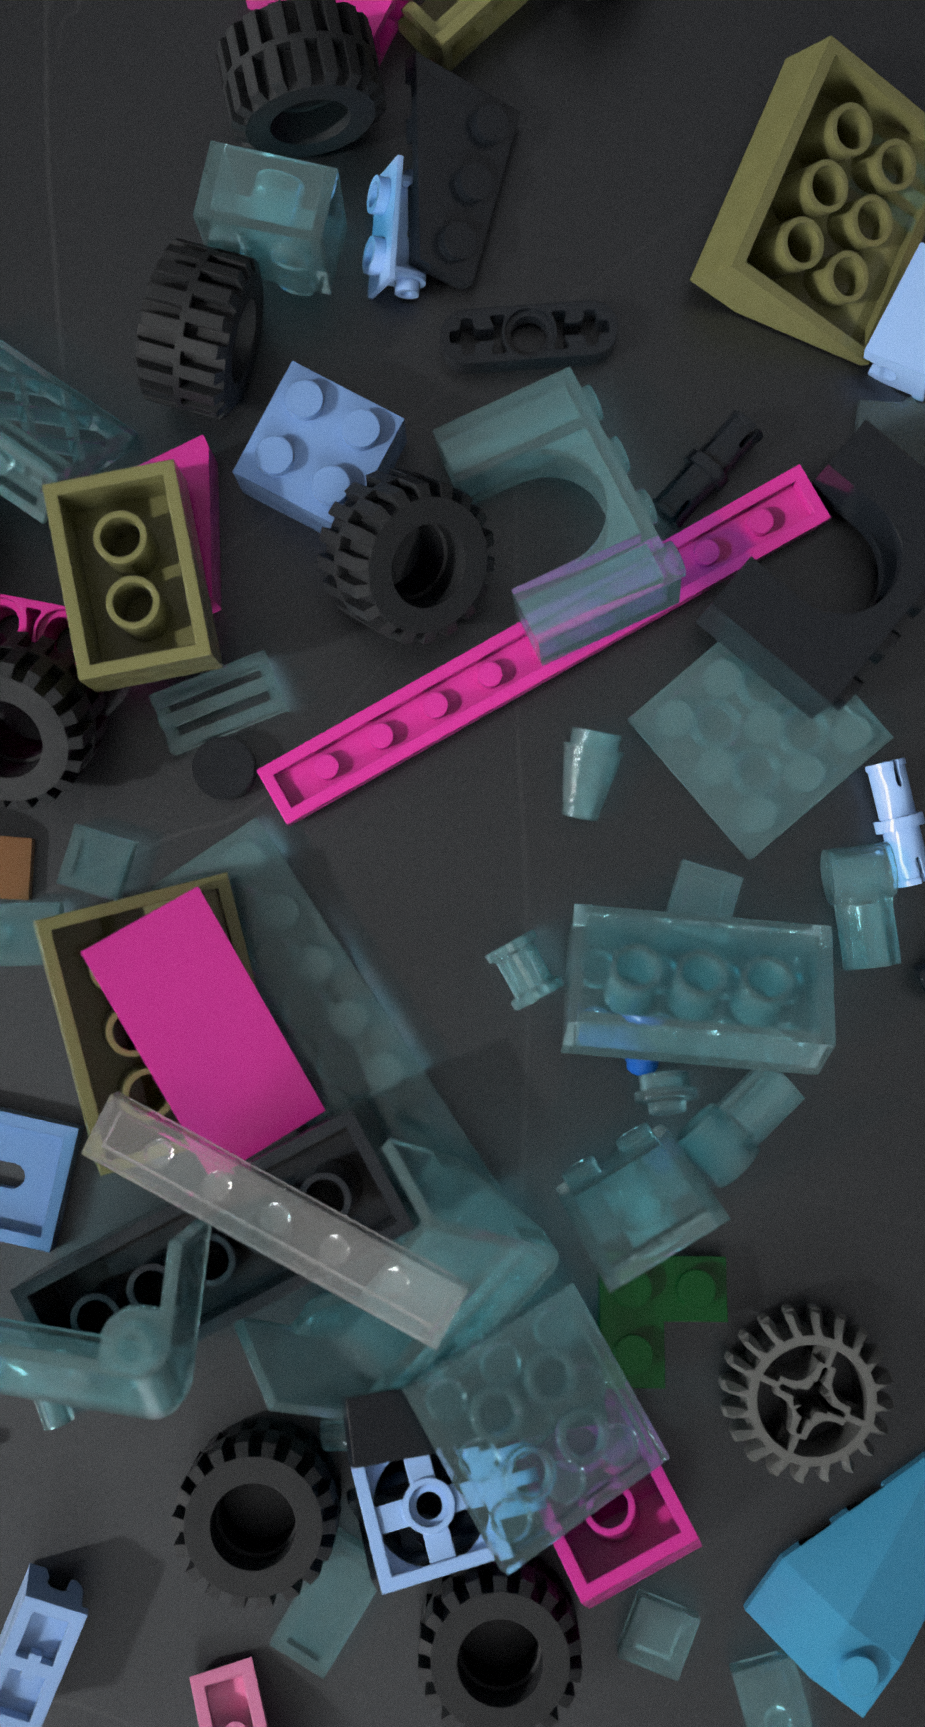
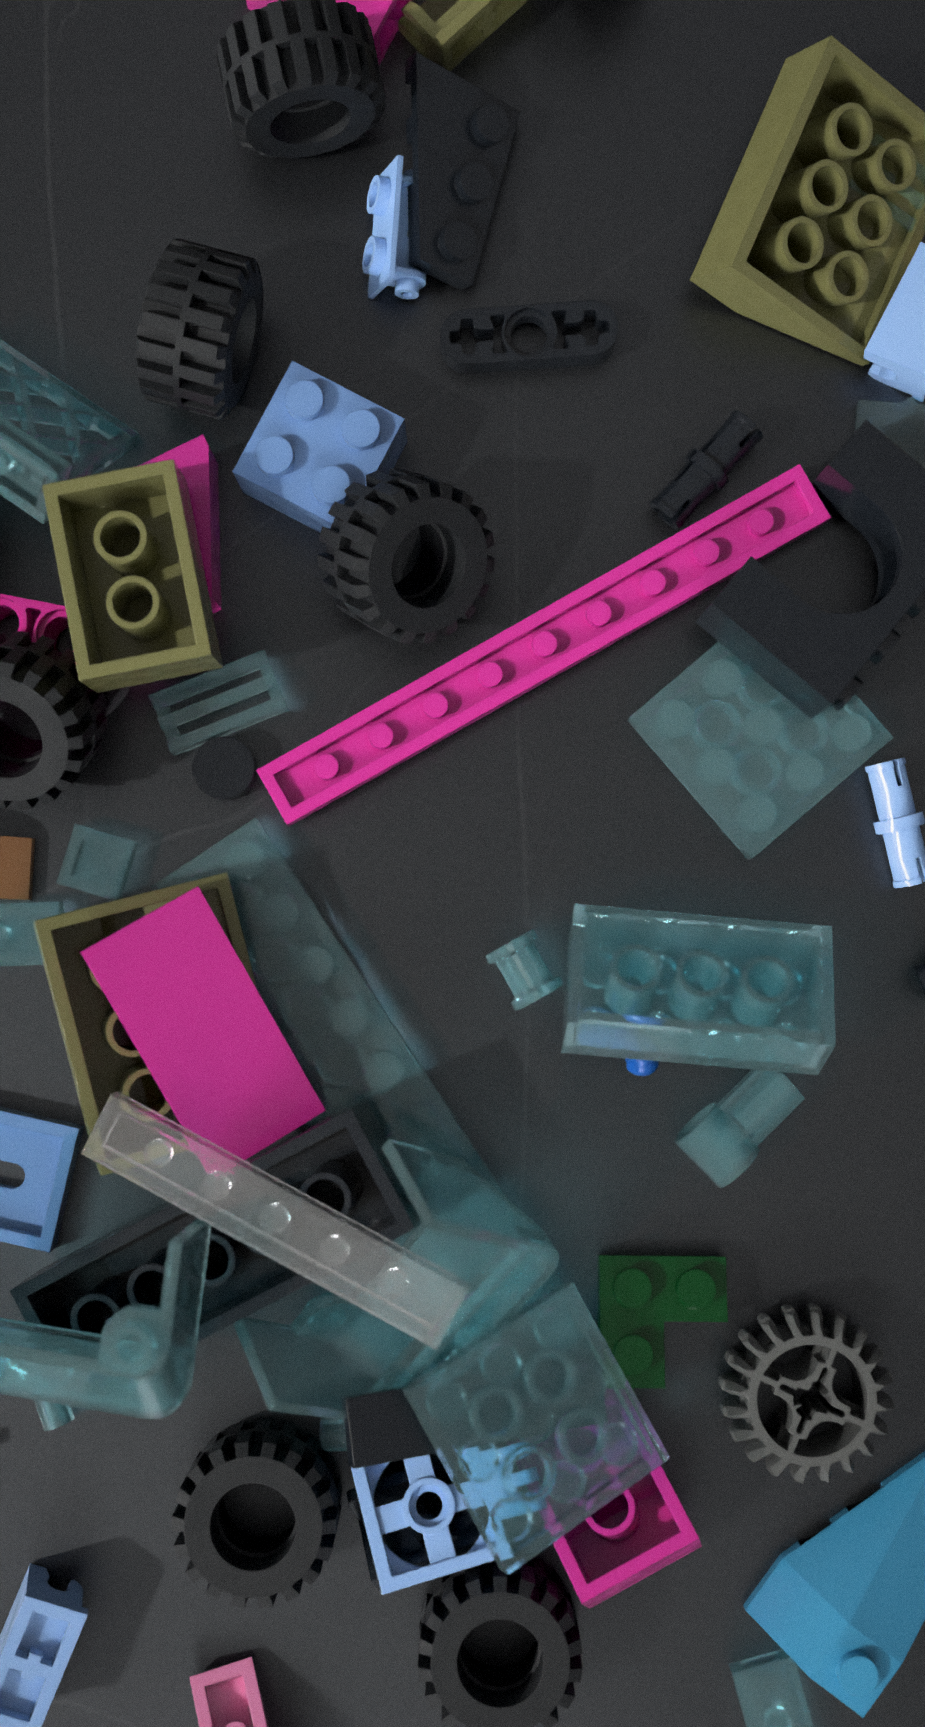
clear light blue brick [193,140,347,296] -> none
clear light blue tile [269,1526,377,1679] -> none
clear light blue arch [433,366,686,666] -> none
clear light blue slope [555,1122,730,1292] -> none
clear light blue cone [562,727,625,821] -> none
clear light blue tile [616,1589,701,1681] -> none
clear light blue plate [634,1071,698,1116] -> none
clear light blue tile [663,859,744,938] -> none
clear light blue piece [821,841,901,971] -> none

